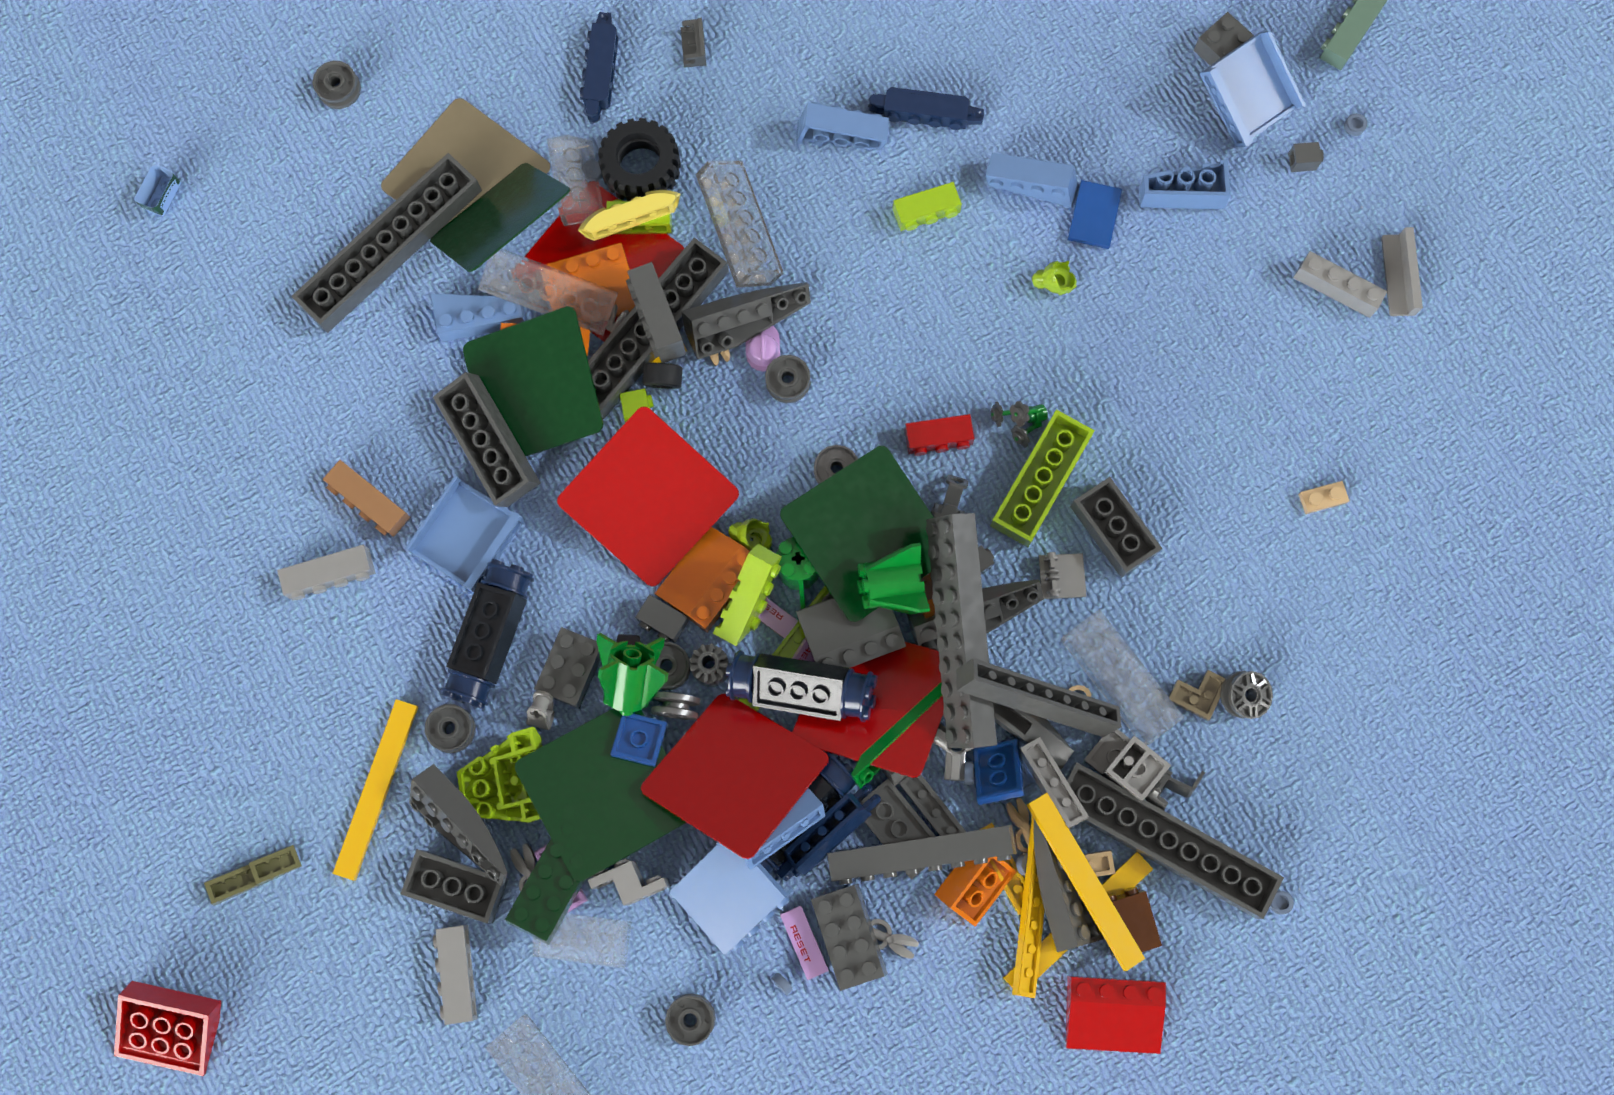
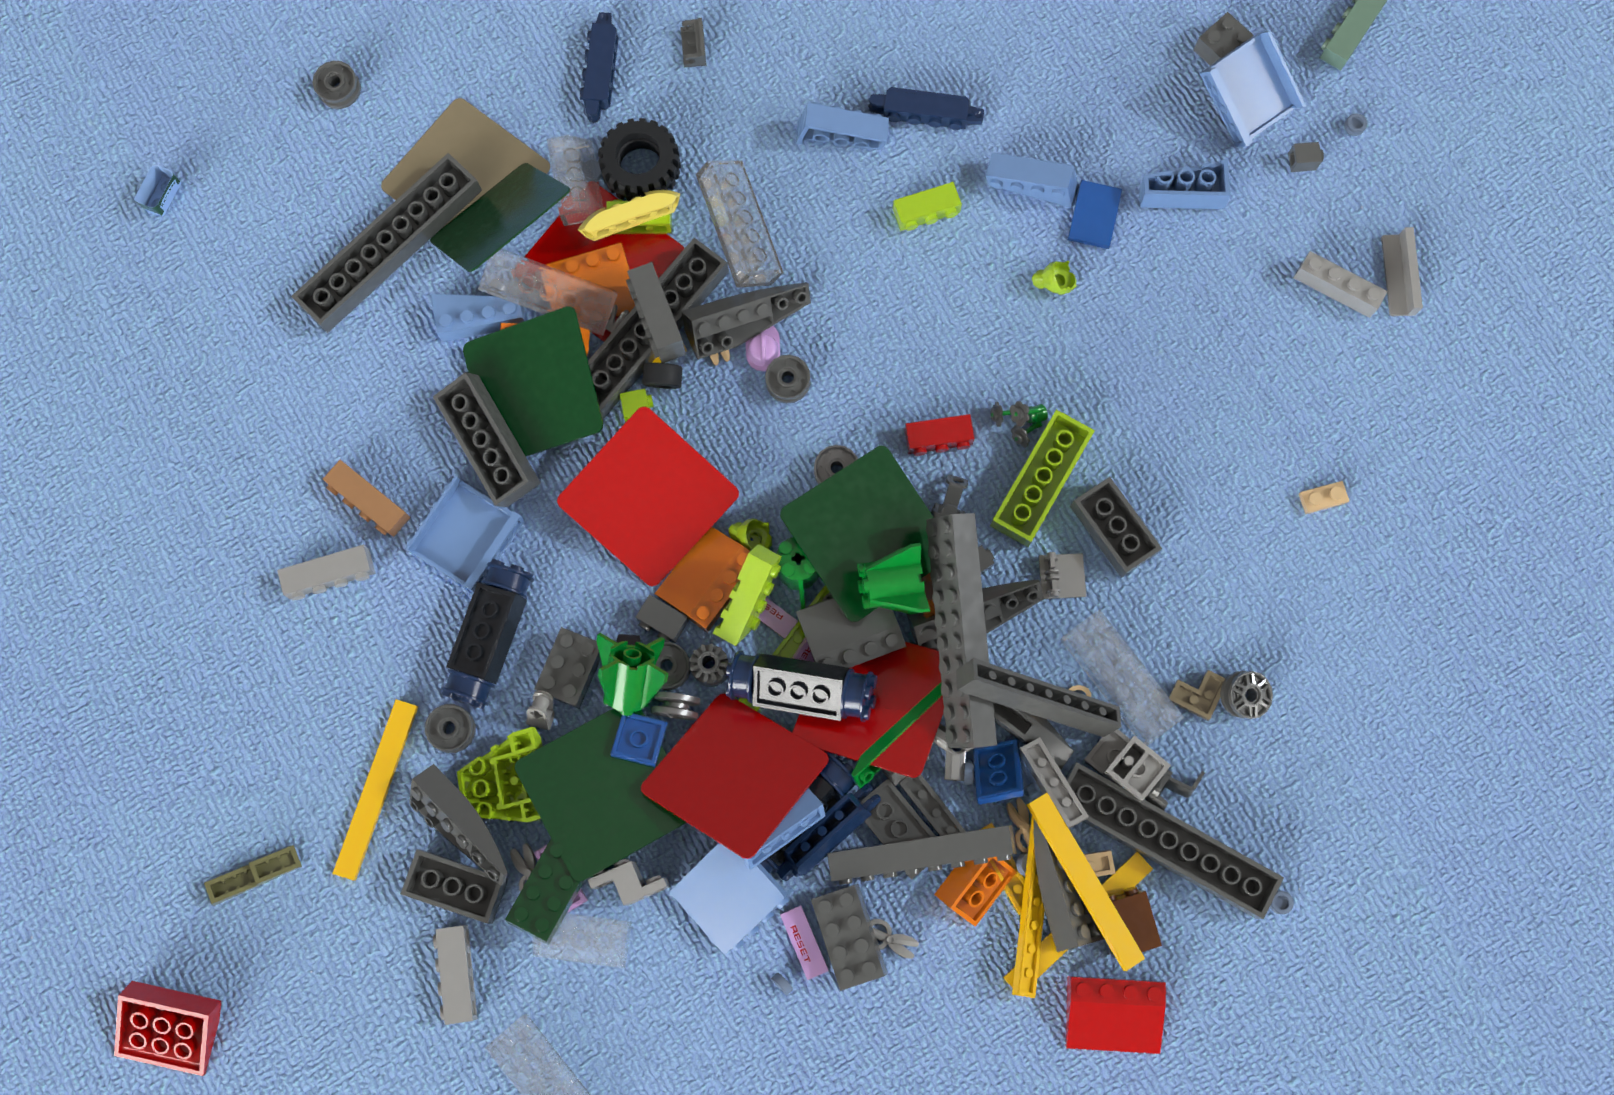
dark grey wheel [665,993,716,1046] -> none

